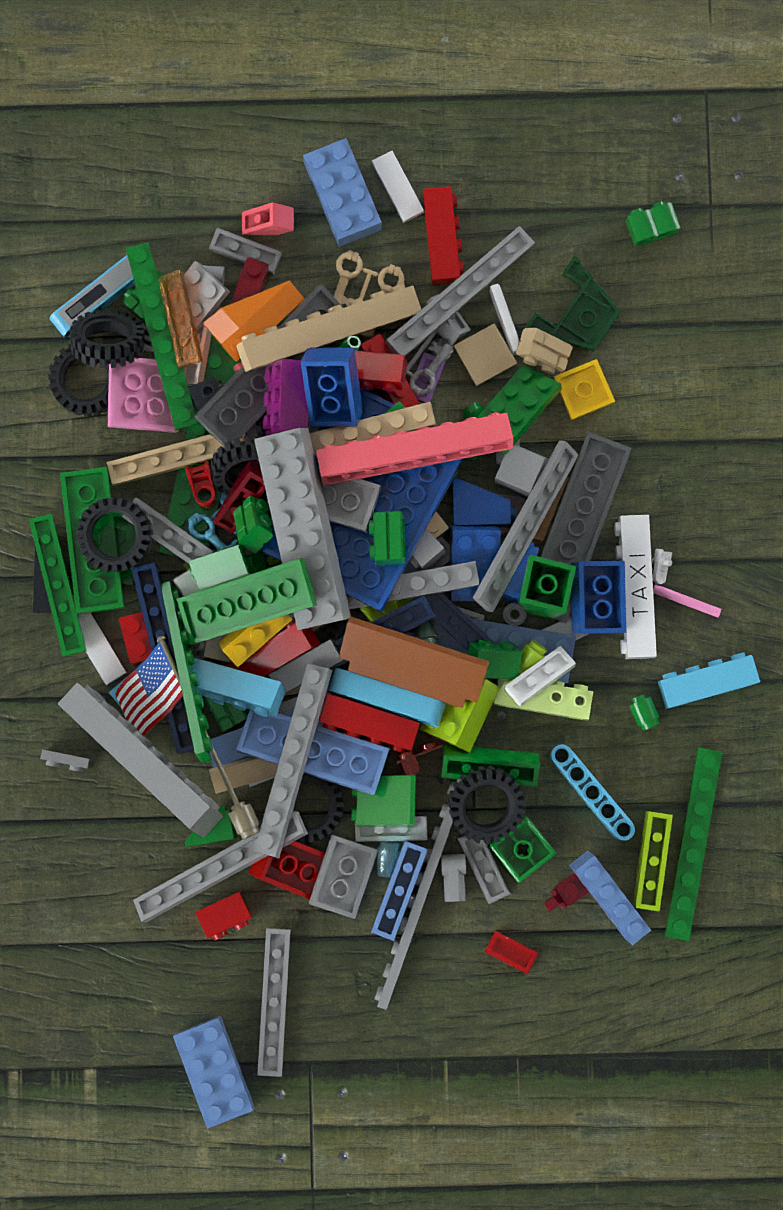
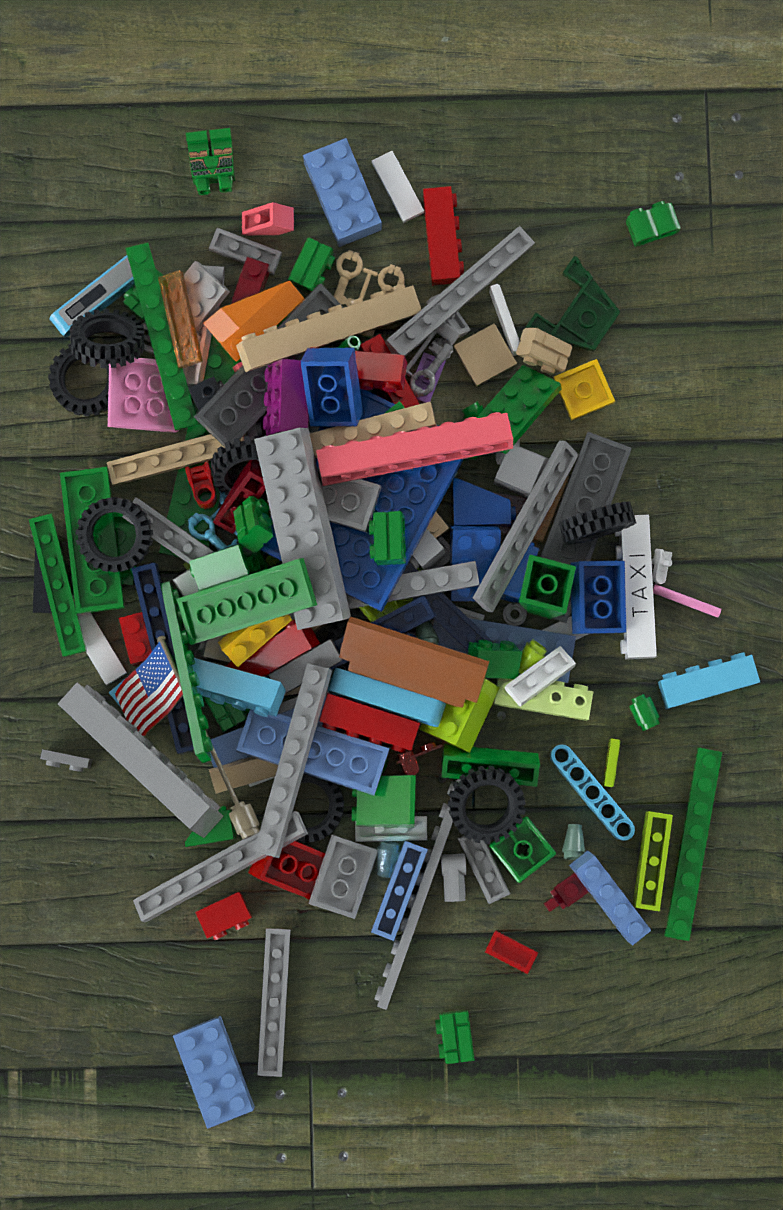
none -> green hips [186,128,235,195]
none -> green brick [288,238,336,294]
none -> green brick [435,1010,475,1064]
none -> black tyre [559,501,636,545]
none -> sand green cone [562,824,585,860]
none -> lime tile [602,739,621,788]

